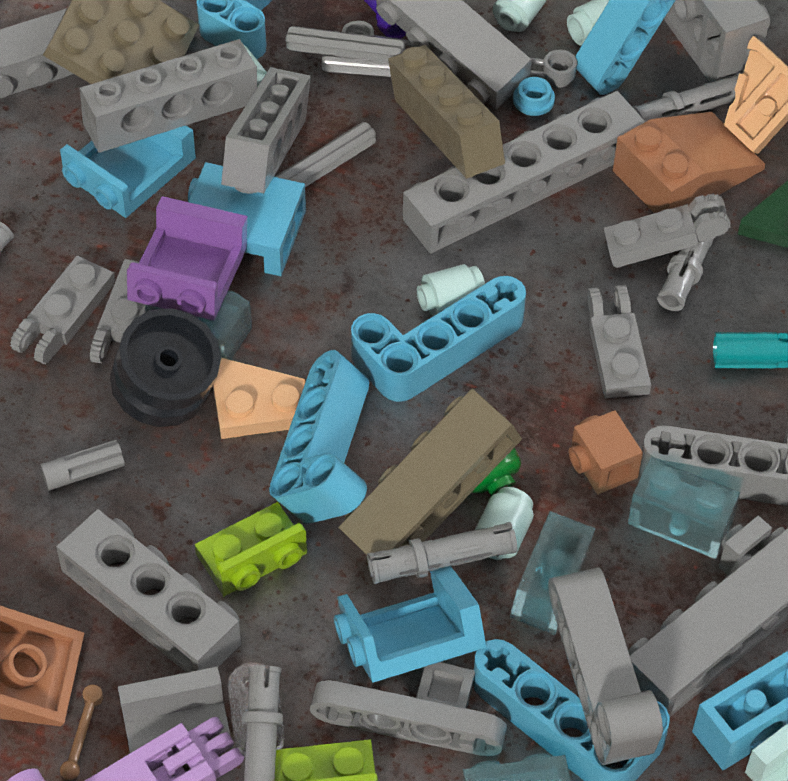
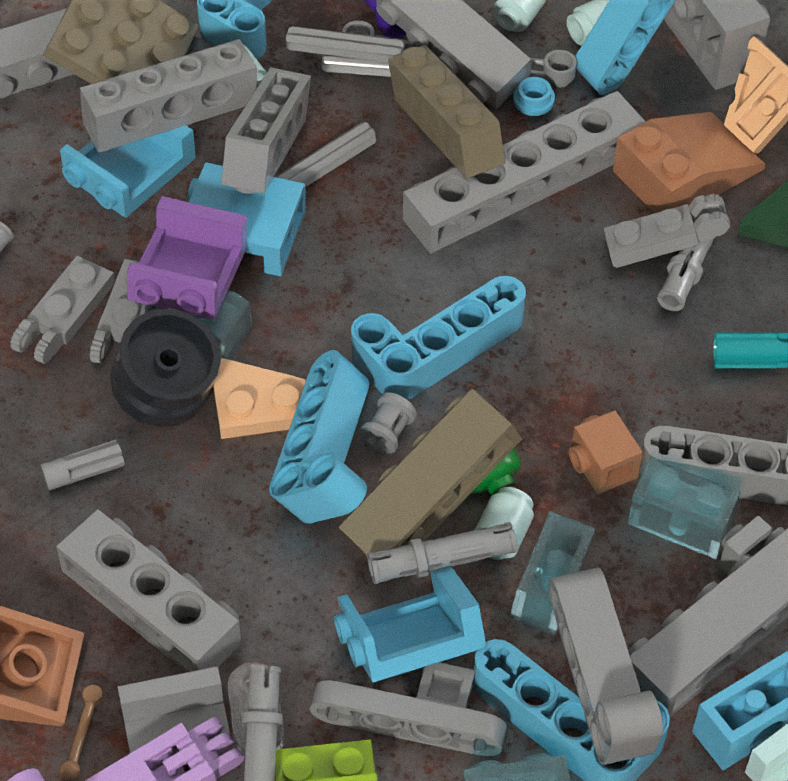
lime bracket [195,502,307,596] -> none
light aqua brick [417,264,485,316] -> none
light grey hinge [587,285,651,399] -> none
light grey pin [632,72,743,122] -> none
none -> light grey bush [359,392,417,454]

